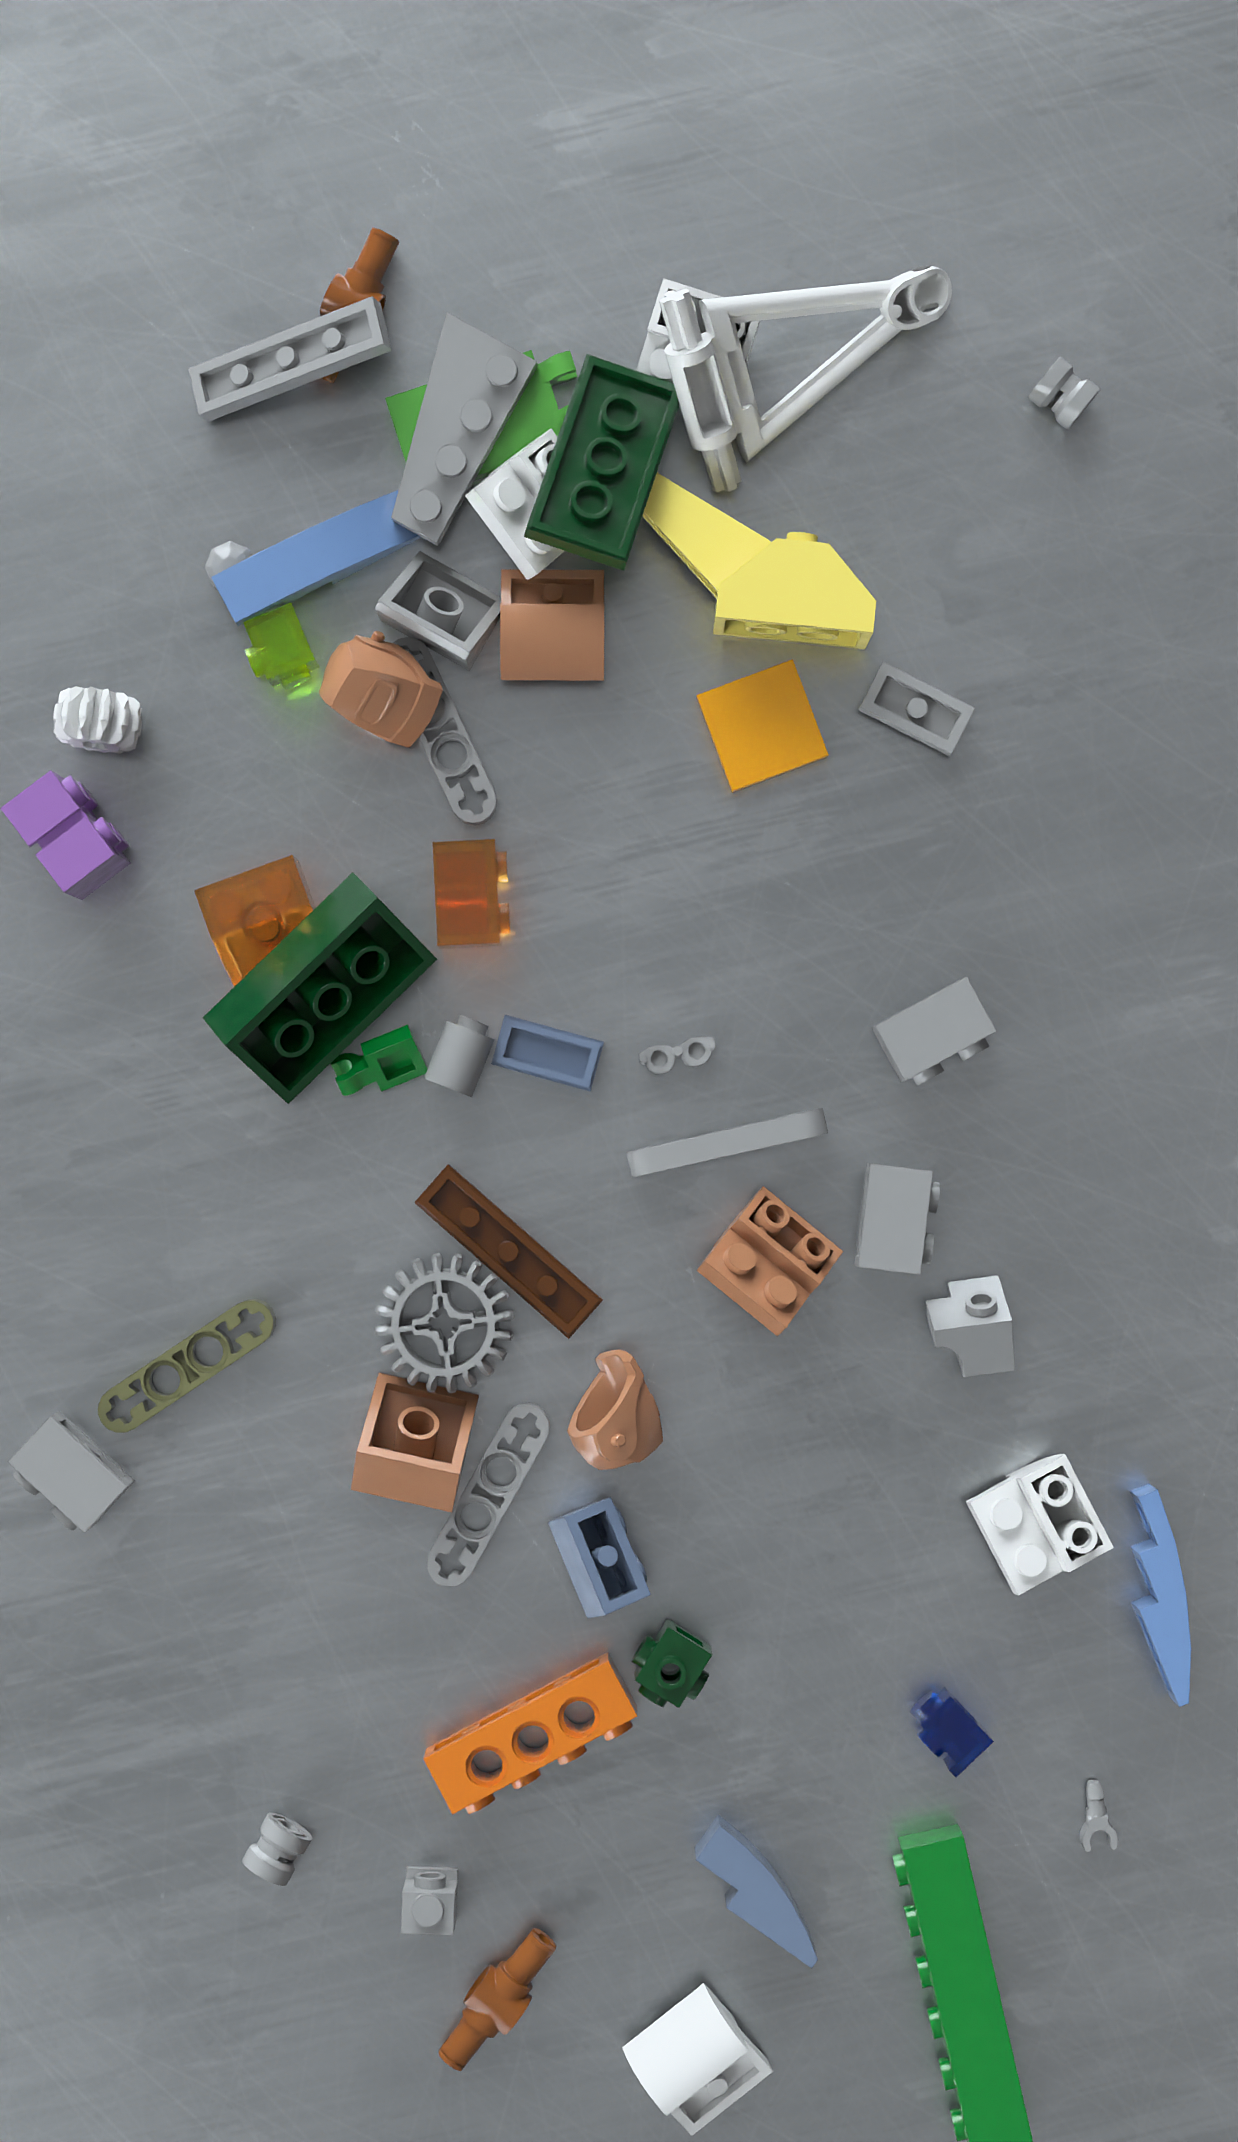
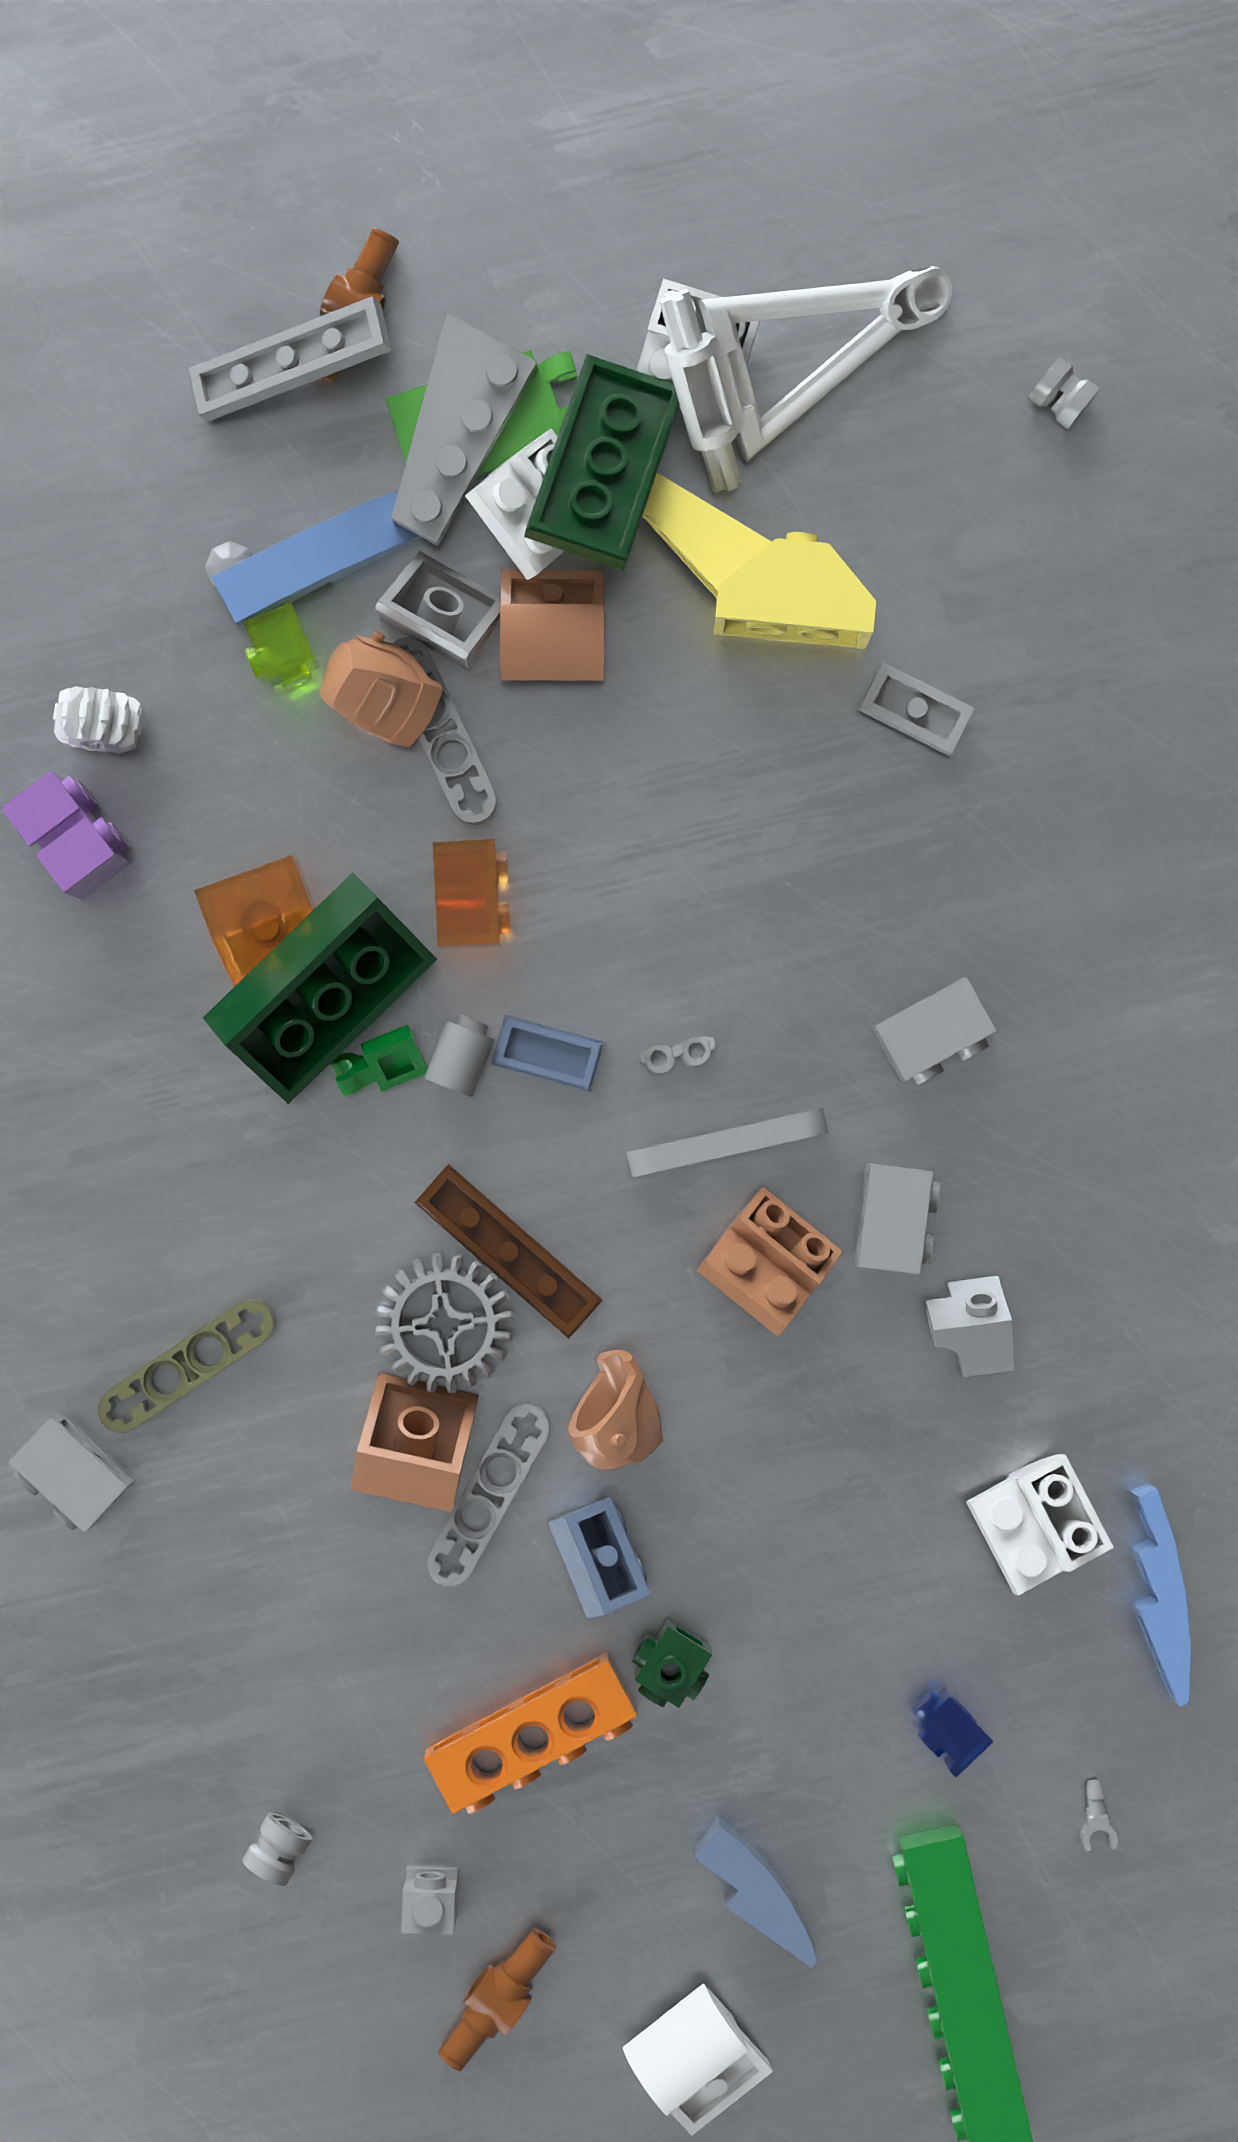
light orange tile [696,659,829,793] -> none

